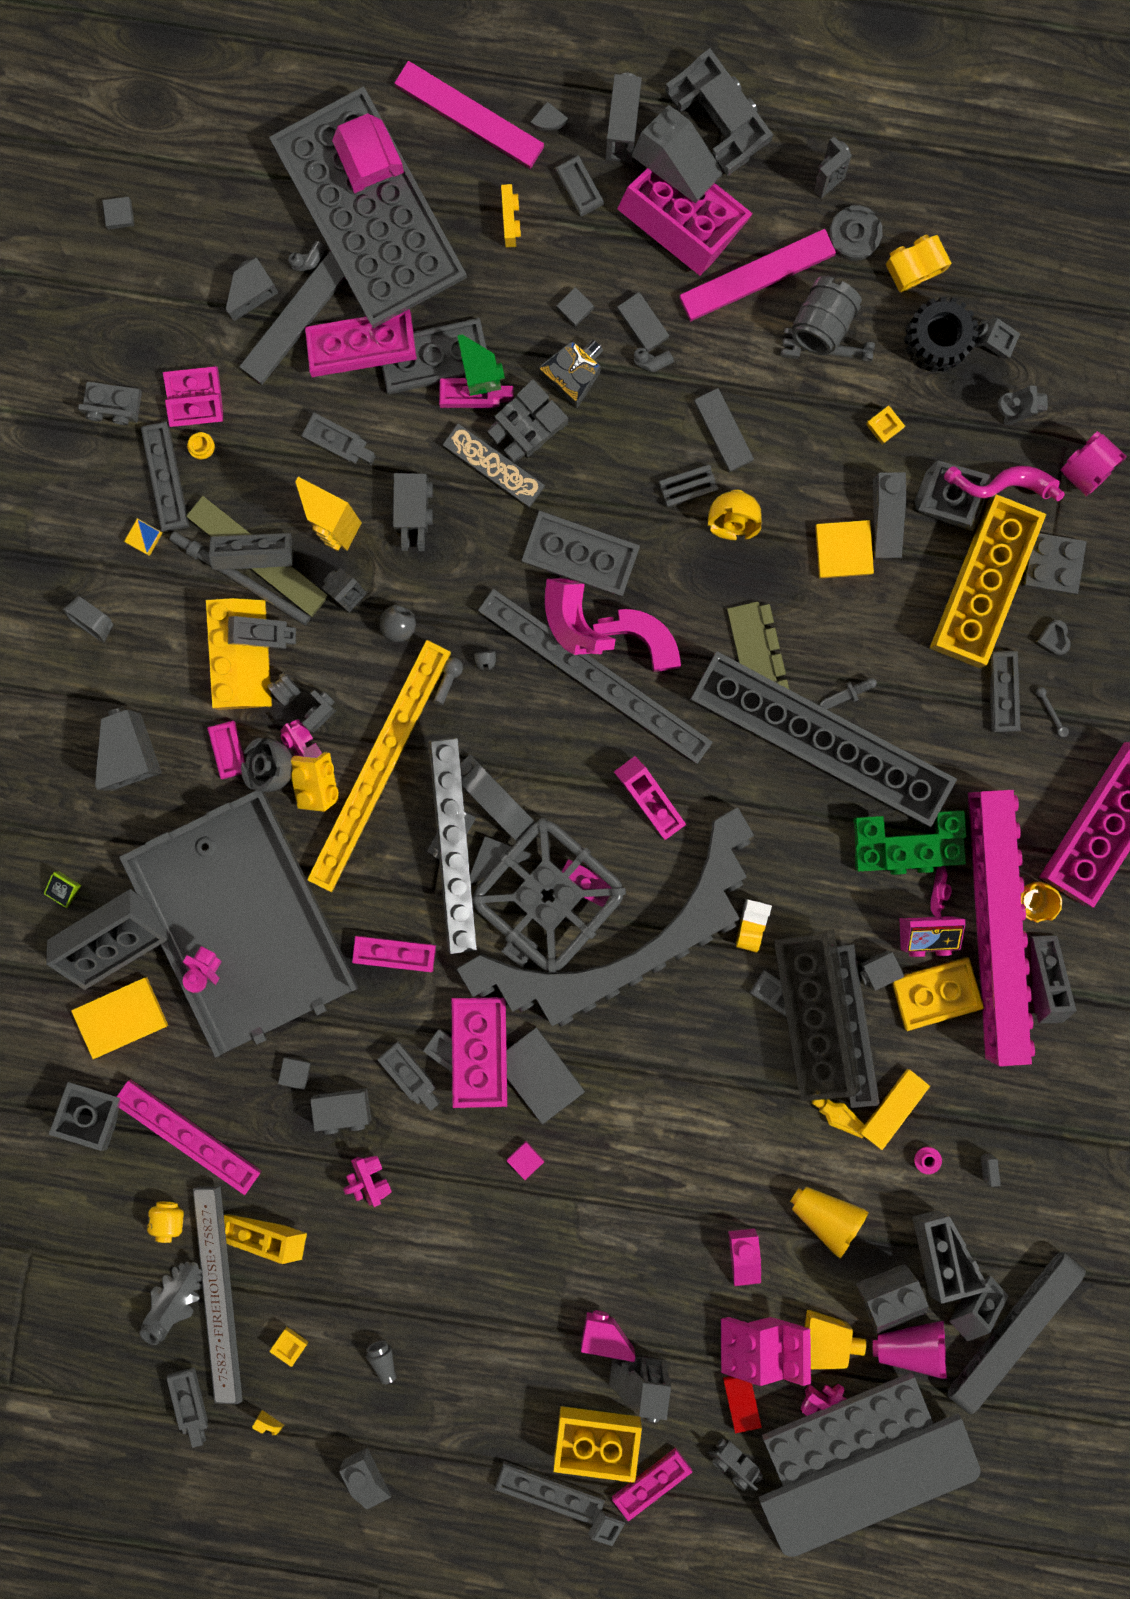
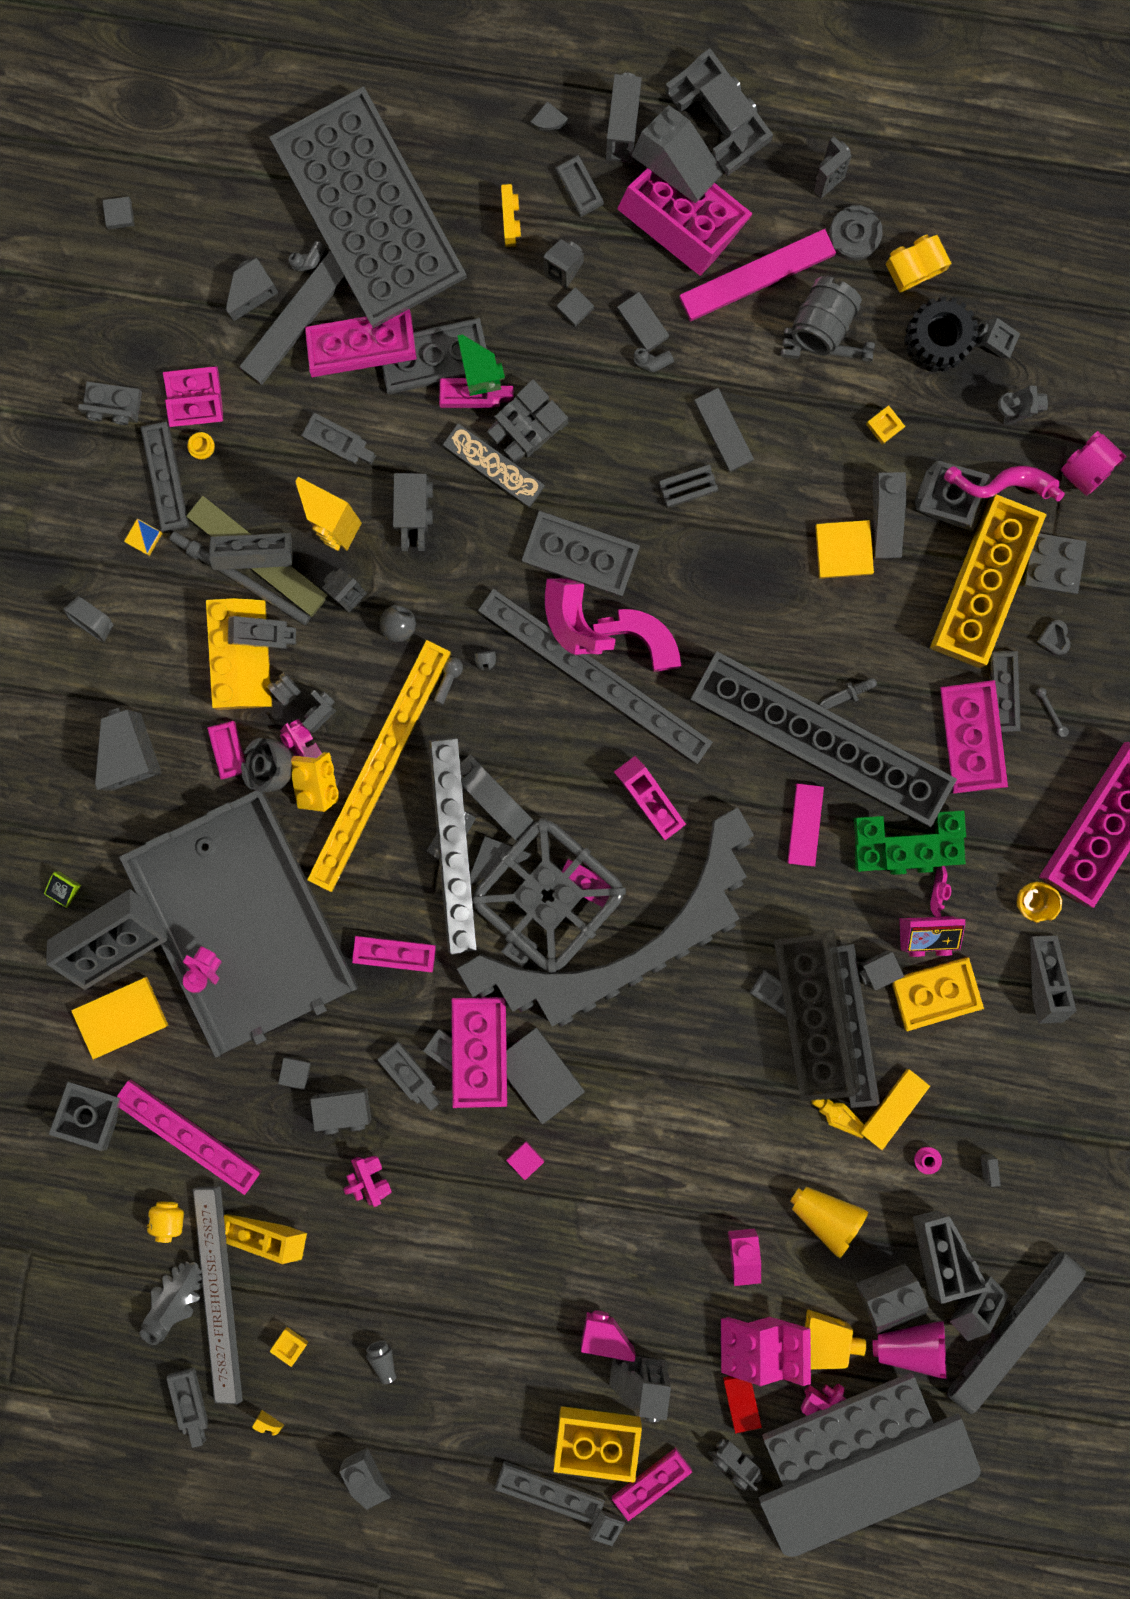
dark pink slope [332,113,404,193] -> none
dark pink tile [394,61,544,169] -> none
torso [539,339,603,409] -> none
yellow cylinder [708,490,762,540] -> none
olive windscreen [727,602,789,689] -> none
leg [736,899,772,953] -> none
dark pink brick [968,790,1035,1066] -> none
none -> dark grey slope [543,239,584,289]
none -> dark pink tile [787,784,824,866]
none -> dark pink tile [940,680,1008,793]

